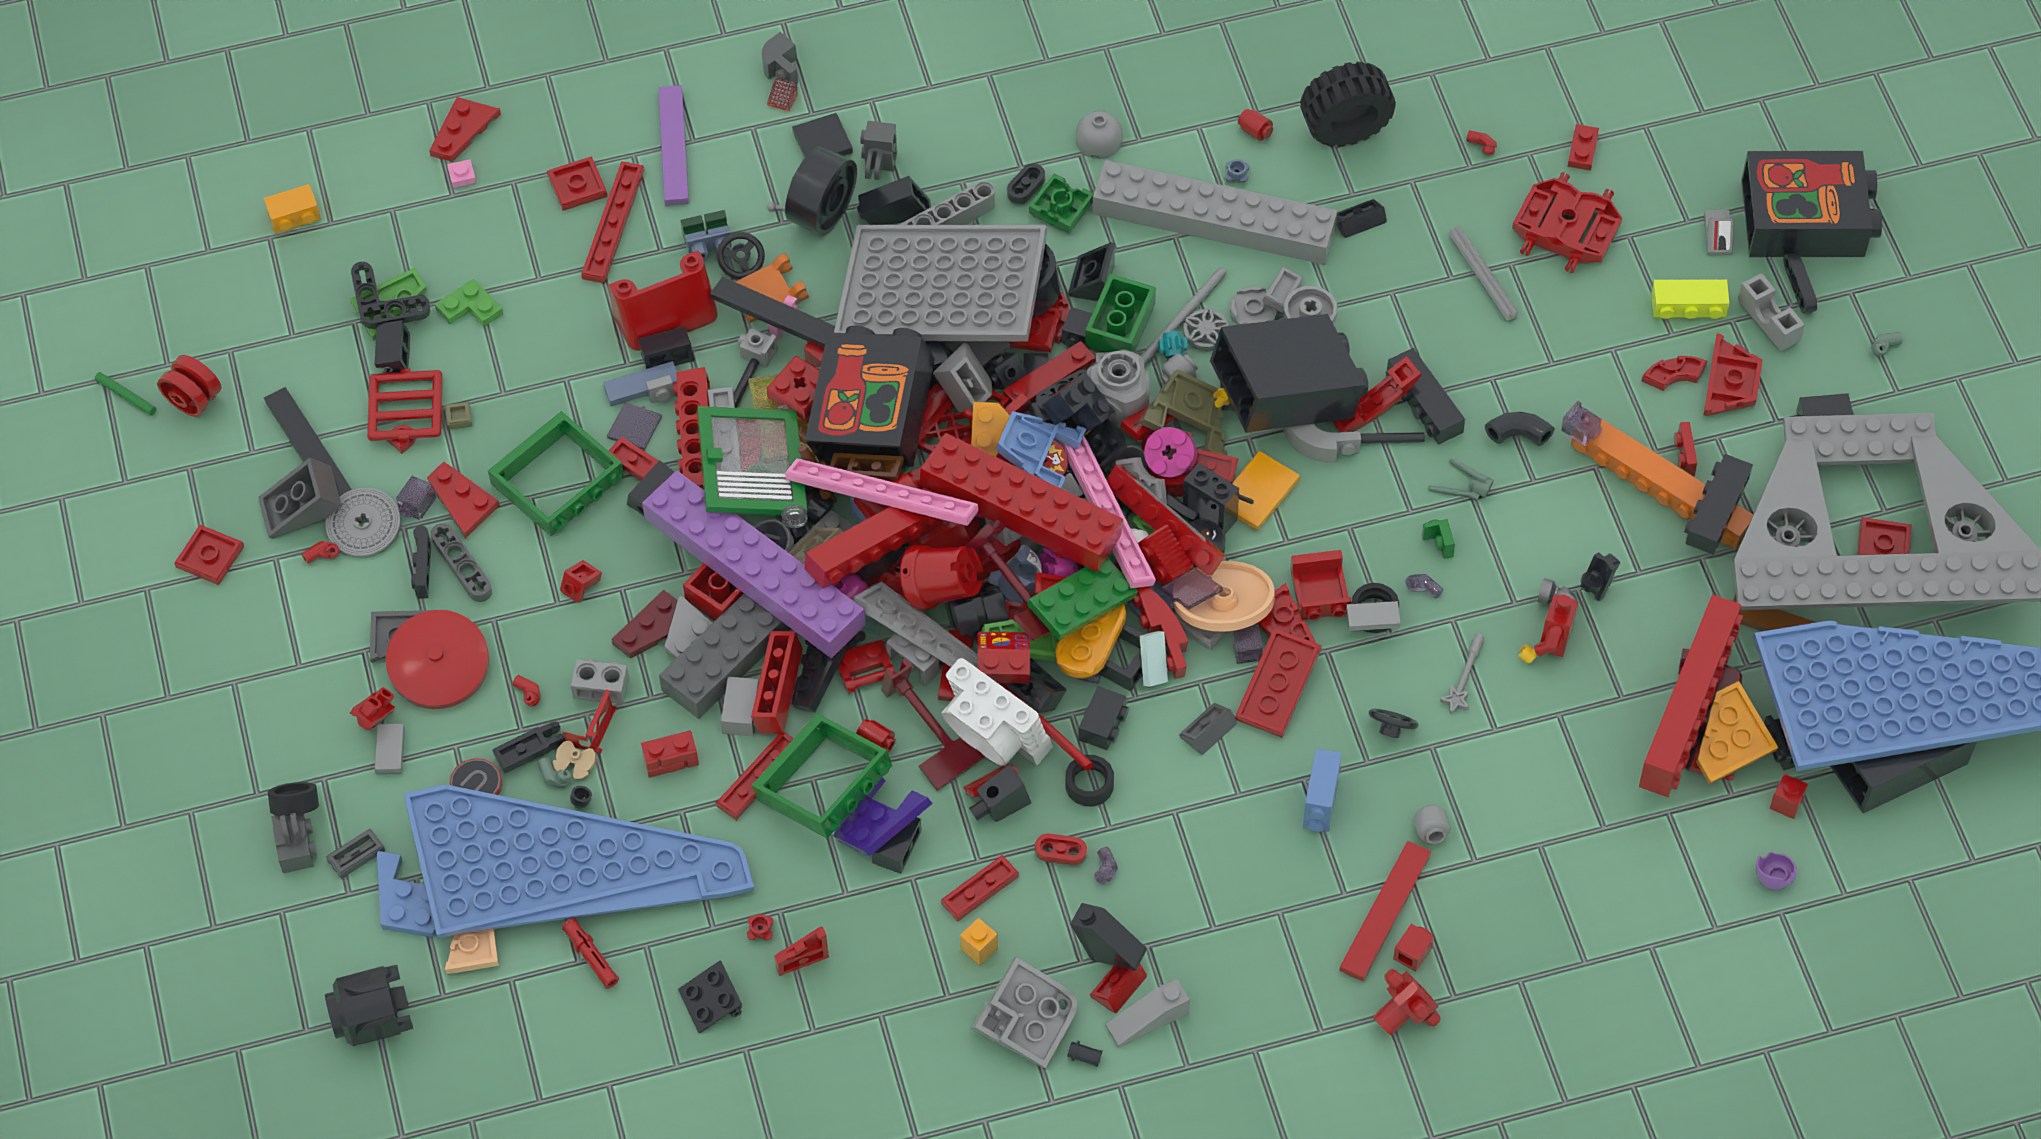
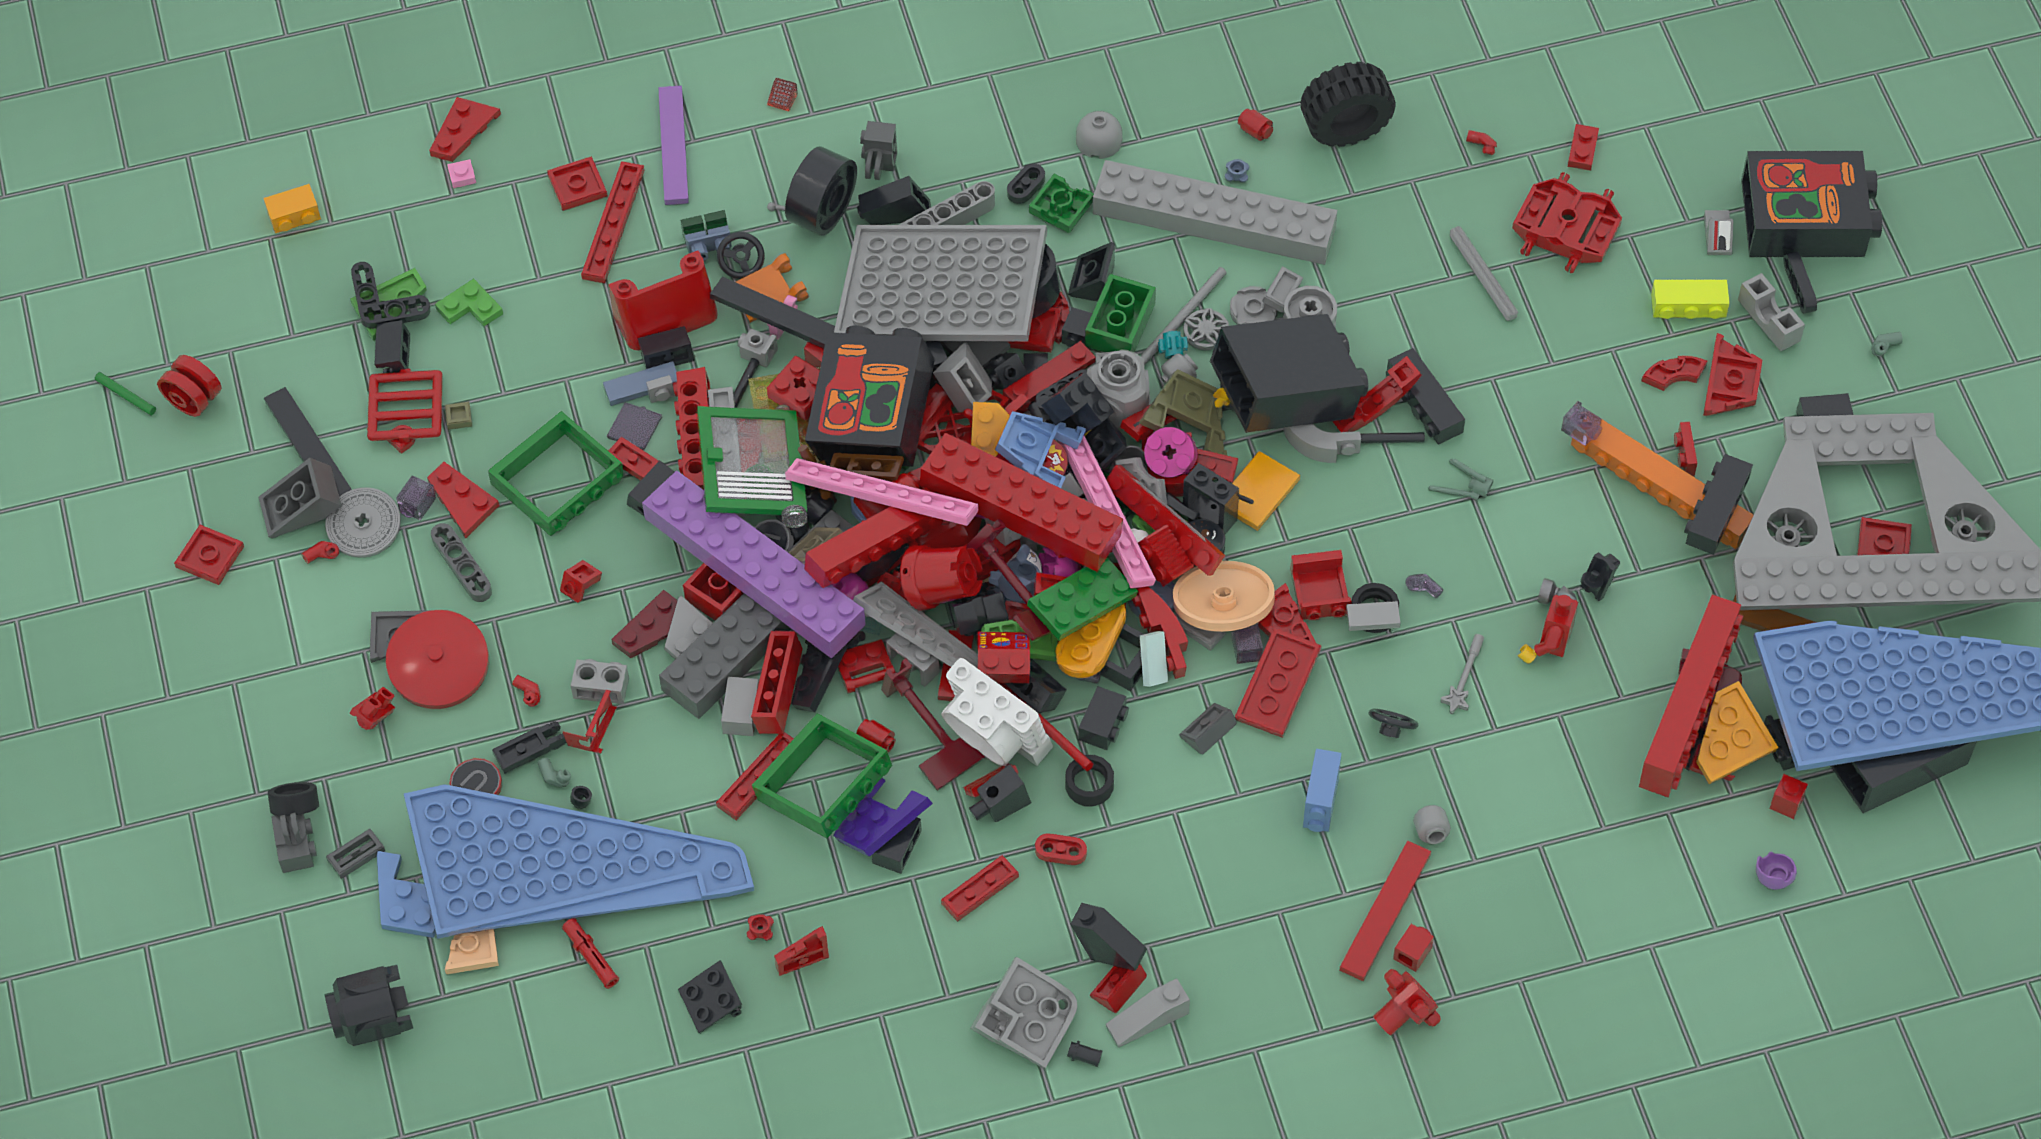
light grey tile [375,724,405,774] -> none
black plate [411,526,431,599] -> none
tan piece [553,741,597,780] -> none
red brick [641,730,699,778] -> none
dark grey brick [762,32,798,88] -> none
black tile [792,113,853,158] -> none
light orange brick [960,918,998,965] -> none
arm [1094,847,1118,884] -> none
piece [1162,568,1223,610] -> none
black slope [1336,199,1387,238] -> none
green bracket [1422,519,1455,559] -> none
black cylinder [1485,411,1555,446] -> none

